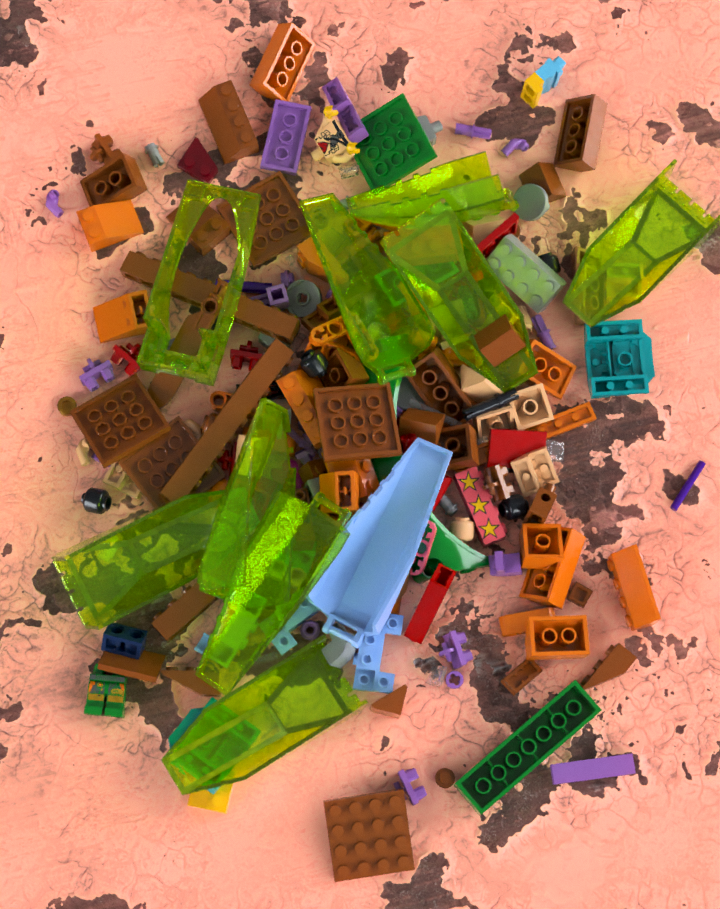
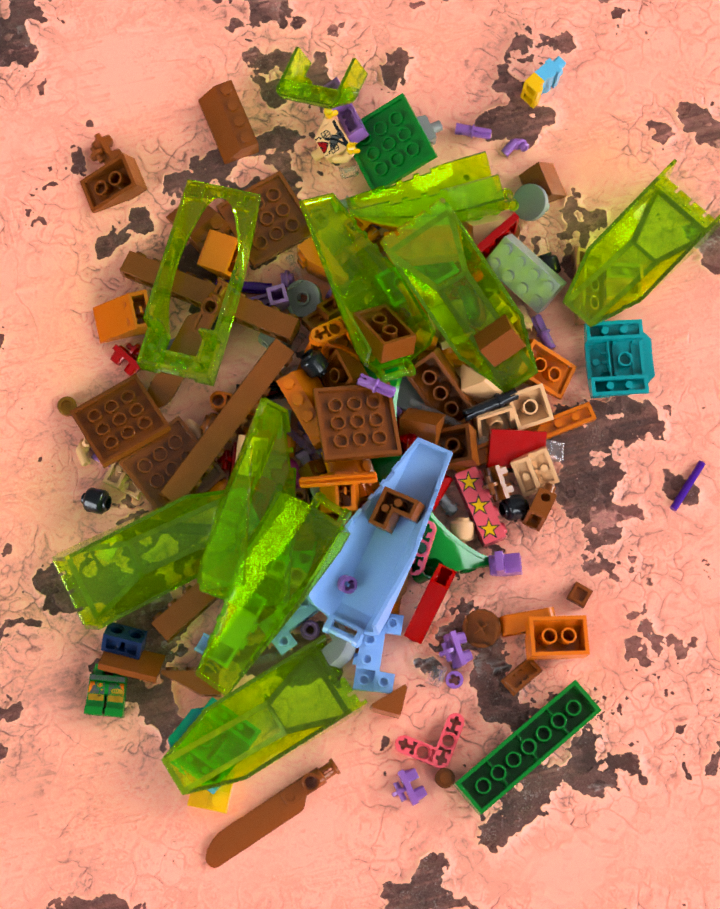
medium lavender arm [46,189,64,218] -> none
orange slope [76,199,144,252] -> none
medium lavender hips [79,358,115,392] -> none
light grey pin [145,143,165,168] -> none
dark red wing [177,137,218,186] -> none
red hips [230,340,263,371] -> none
orange slope [249,22,316,102] -> none
medium lavender plate [260,99,312,176] -> none
dark orange plate [323,788,415,882] -> none
orange slope [519,523,564,569] -> none
orange slope [519,527,586,609] -> none
medium lavender slope [550,753,636,785] -> none
dark orange slope [553,94,608,172] -> none
dark orange slope [580,643,637,690] -> none
orange slope [607,544,661,631] -> none
none -> orange slope [197,229,250,280]
none -> dark orange piece [205,758,341,868]
none -> clear neon green windscreen [276,47,368,109]
none -> orange axle [299,472,377,488]
none -> medium lavender bush [337,575,357,594]
none -> dark orange slope [353,304,417,363]
none -> medium lavender axle [357,373,396,398]
none -> dark orange brick [368,486,426,534]
none -> coral beam [395,713,464,769]
none -> dark orange tile [462,609,501,648]

